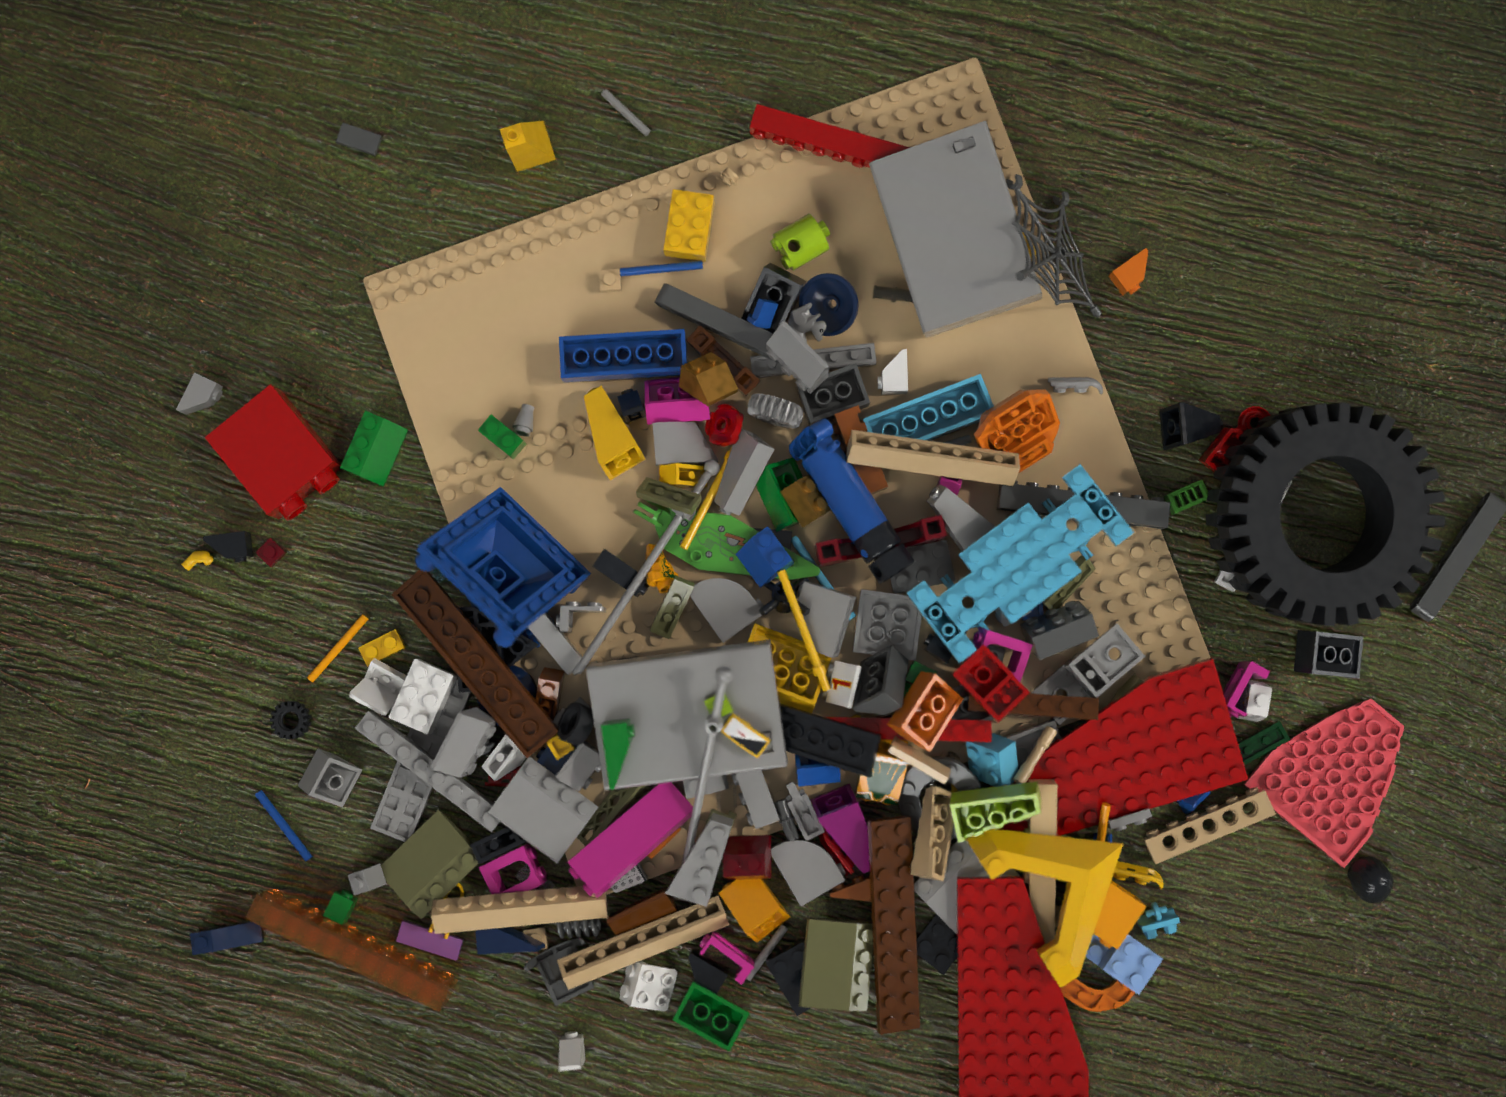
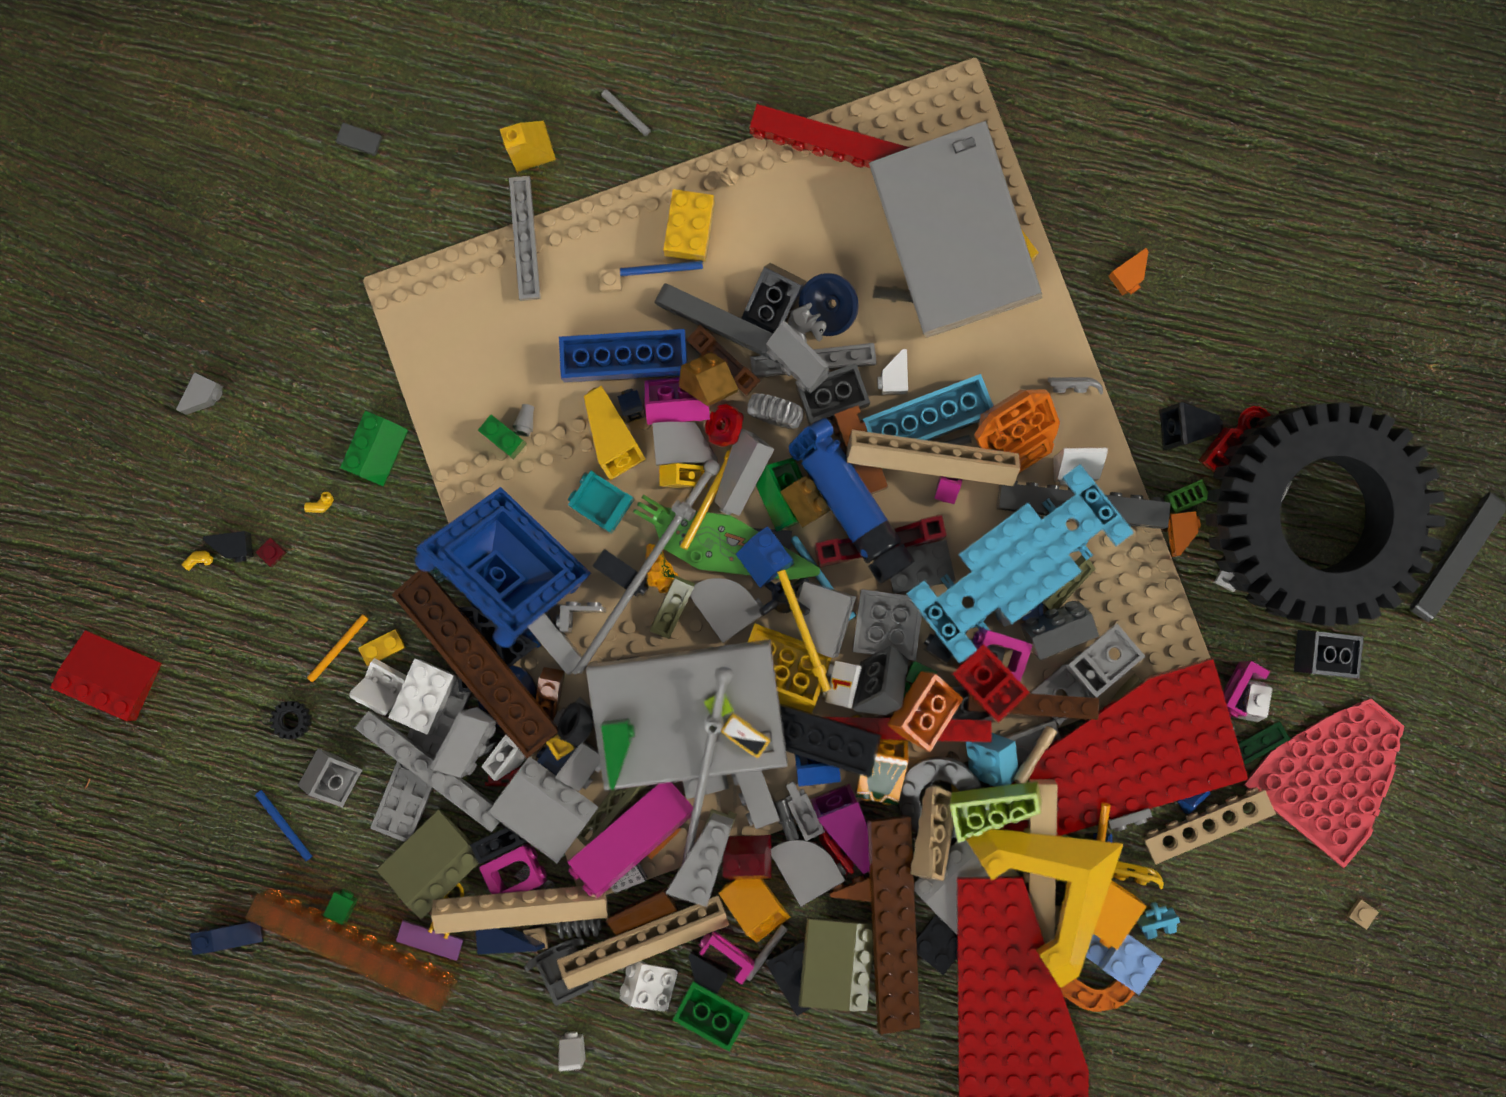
red brick [204,384,341,521] -> none
light grey slope [348,864,387,896] -> none
olive plate [636,477,702,515] -> none
blue tile [746,298,779,328] -> none
lime cylinder [770,213,830,271] -> none
tan tile [889,737,951,784] -> none
light grey slope [927,485,995,552] -> none
dark grey animal [1006,174,1102,317] -> none
black piece [1347,856,1394,903] -> none
none -> red slope [50,630,162,721]
none -> yellow arm [304,492,334,513]
none -> light grey plate [509,176,541,301]
none -> teal panel [568,470,635,534]
none -> white slope [1053,448,1108,486]
none -> orange slope [1167,511,1201,557]
none -> tan plate [1346,898,1379,930]

